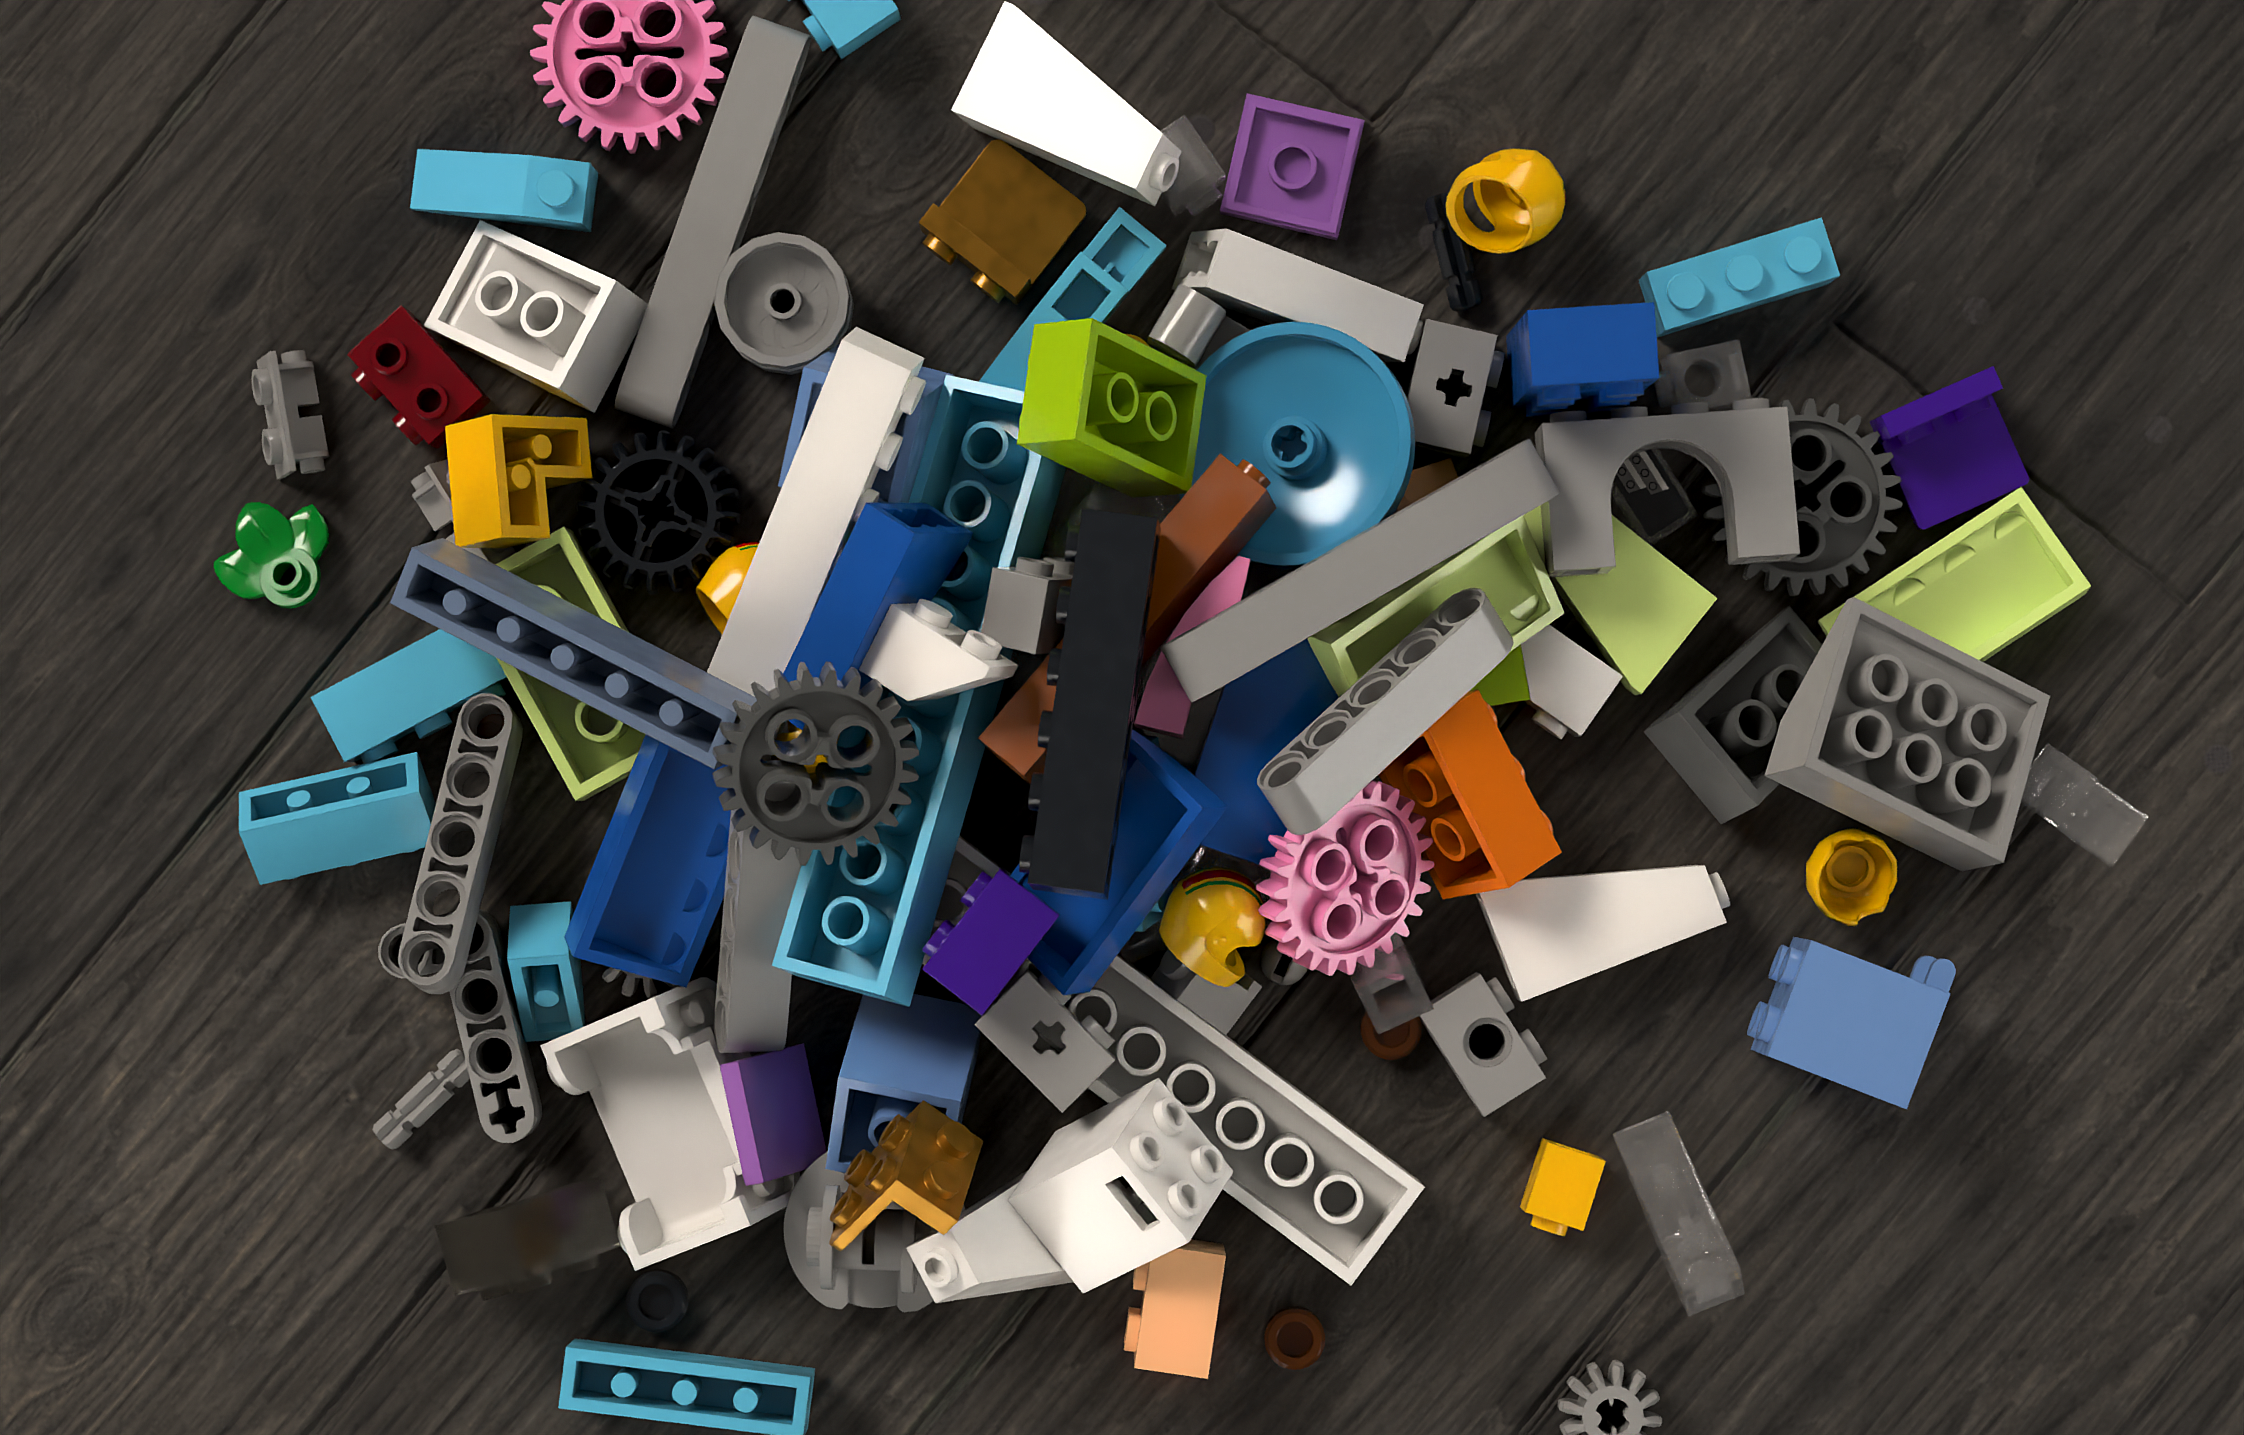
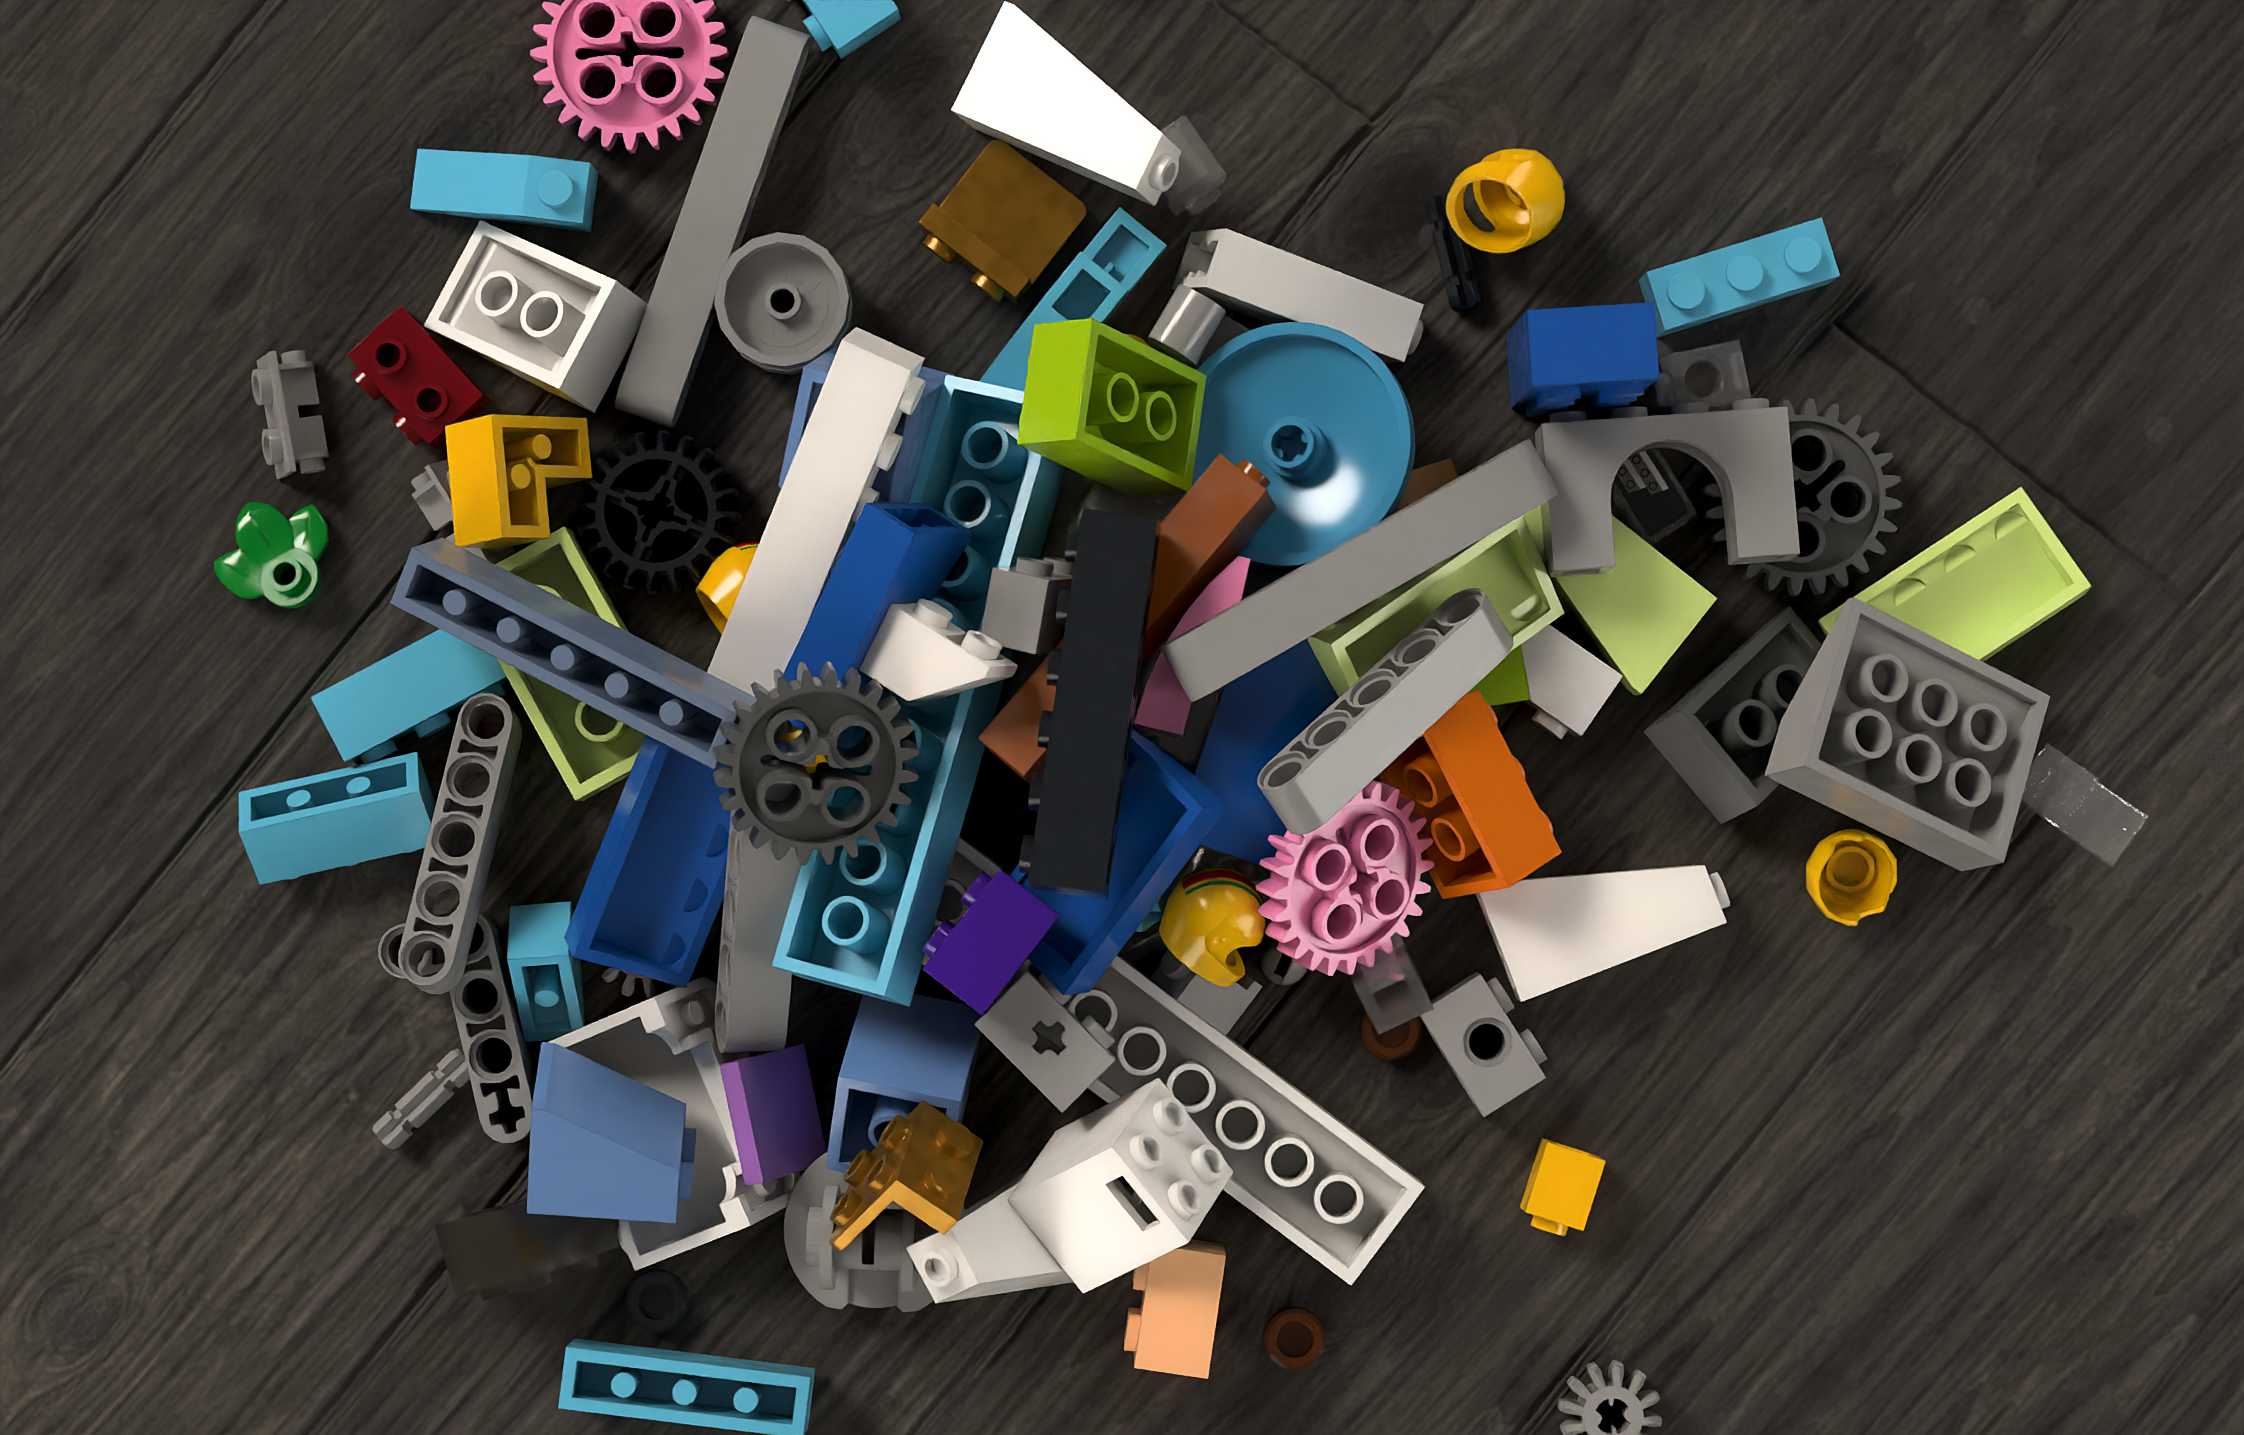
medium lavender tile [1220,93,1365,240] -> none
light grey brick [1406,319,1505,459] -> none
clear slope [1613,1111,1745,1317] -> none
medium blue container [1747,937,1956,1109] -> none
dark purple bracket [1869,366,2029,530] -> none
none -> medium blue slope [527,1042,696,1223]

